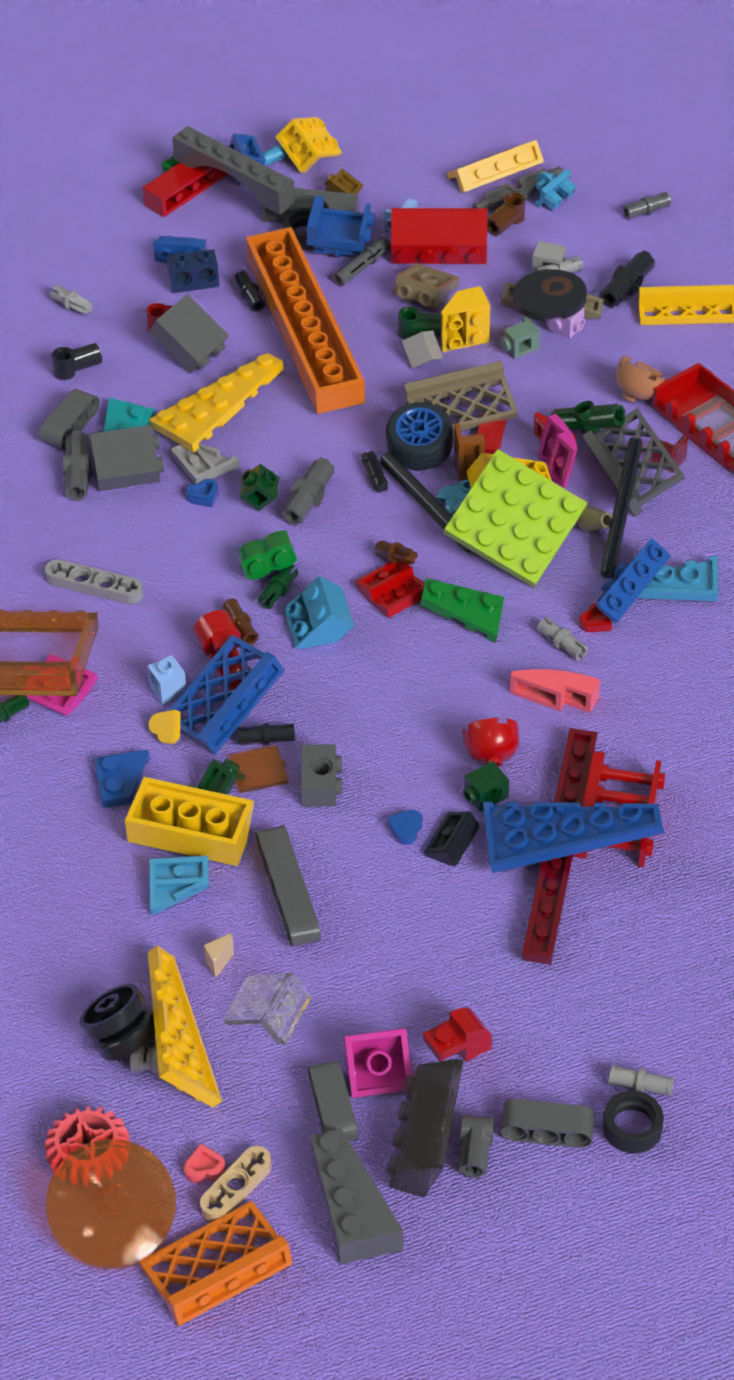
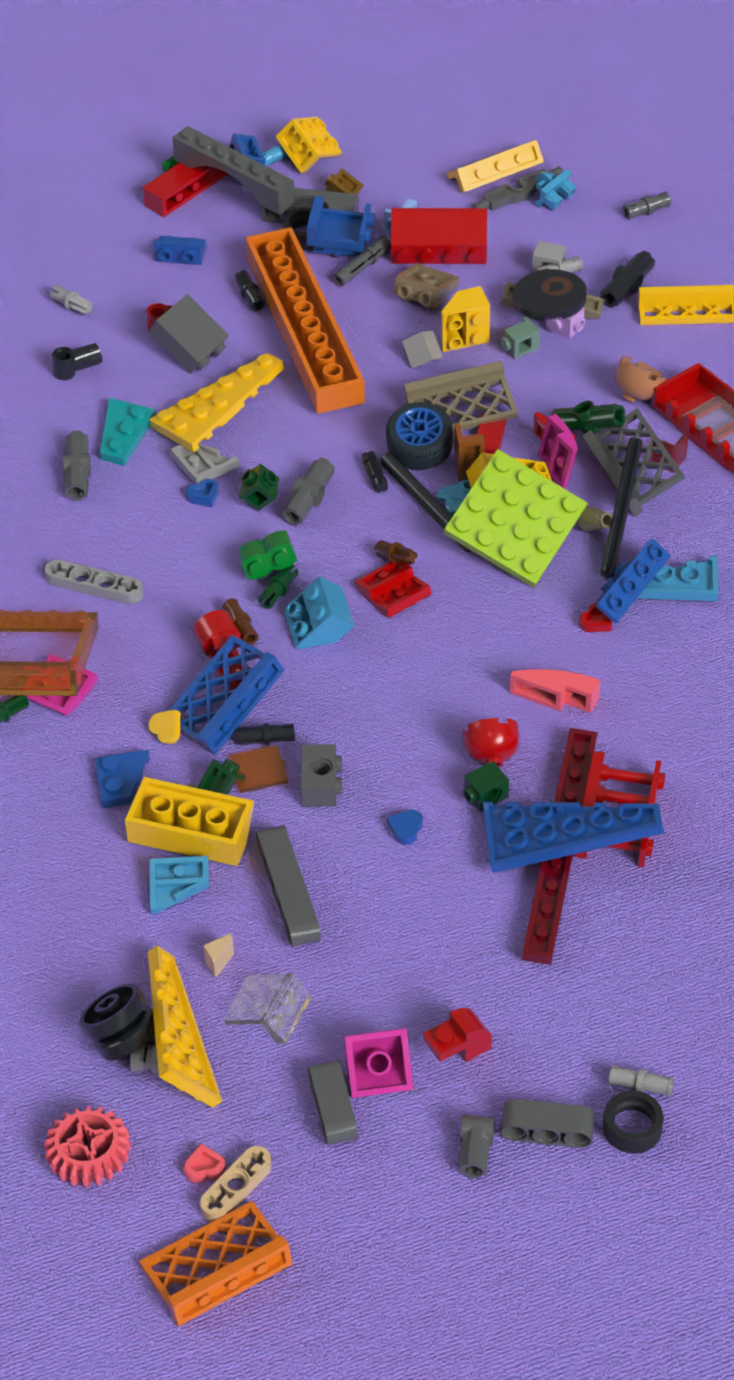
dark grey beam [39,389,100,449] -> none
clear orange dish [46,1139,176,1270] -> none
dark grey brick [90,425,164,491] -> none
light blue brick [147,655,187,705] -> none
dark blue brick [167,249,220,293] -> none
dark grey wedge [310,1128,403,1264] -> none
clear smoke slope [386,1059,463,1198] -> none
dark green piece [397,307,441,339] -> none
green wing [420,578,504,643] -> none
black slope [423,811,479,866] -> none
reddish brown piece [487,192,525,236] -> none
light grey pin [537,617,588,661] -> none

